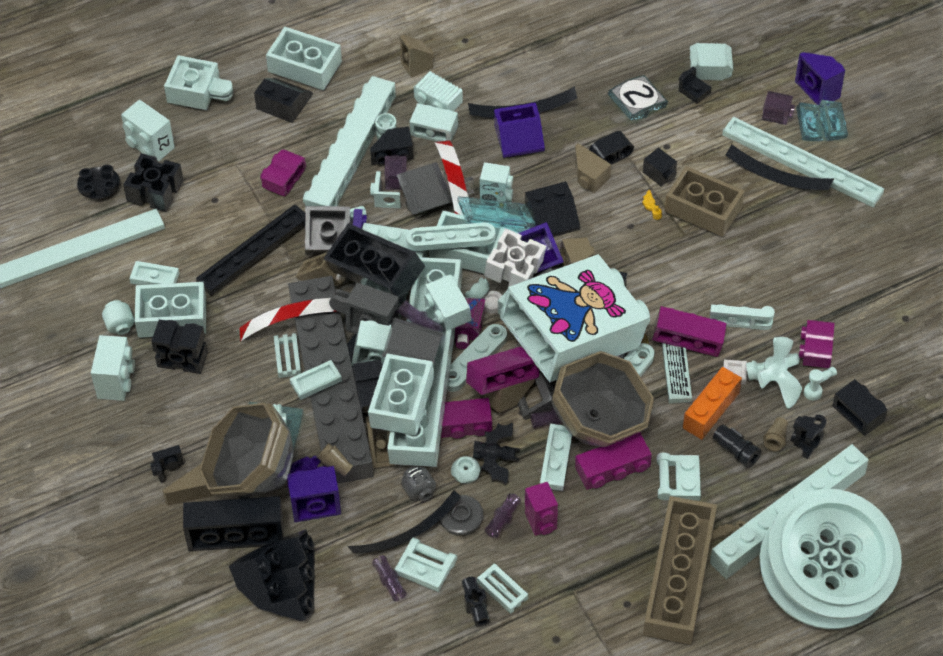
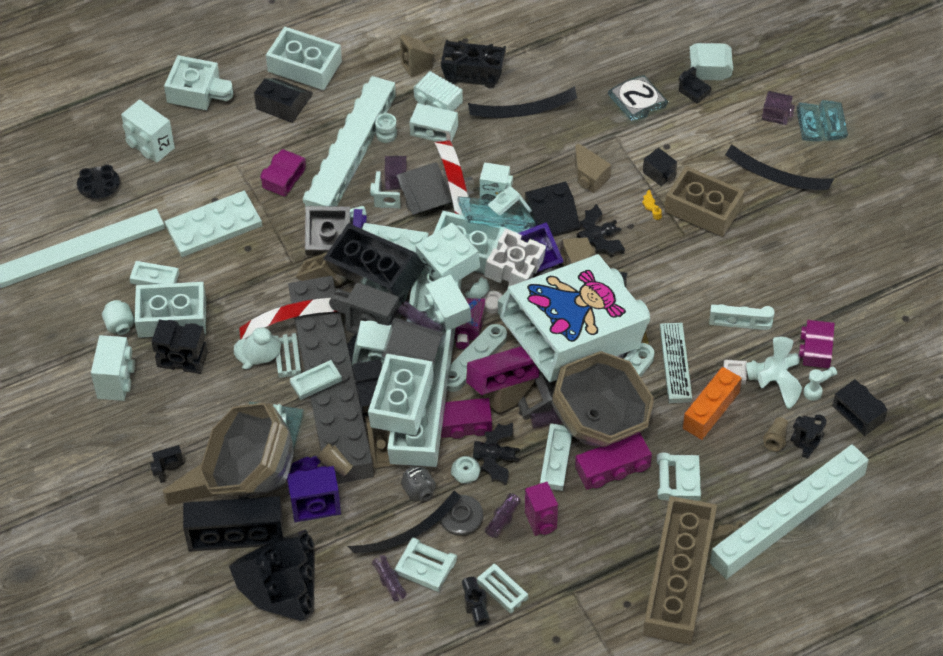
black brick [123,153,183,212] -> none
black plate [196,204,305,296] -> none
black slope [370,126,414,165] -> none
light aqua plate [406,223,495,251] -> none
dark purple slope [494,103,545,158] -> none
black beam [589,131,634,165] -> none
magenta brick [652,306,727,357] -> none
black axle [713,424,762,468] -> none
light aqua tile [722,117,884,207] -> none
light aqua wheel [760,489,902,629] -> none
dark purple slope [795,52,845,108] -> none
none -> light aqua plate [164,190,262,257]
none -> light aqua hair [234,327,281,369]
none -> light aqua brick [415,223,480,282]
none -> black piece [441,40,506,88]
none -> light aqua bracket [488,186,532,216]
none -> black animal [576,204,625,257]

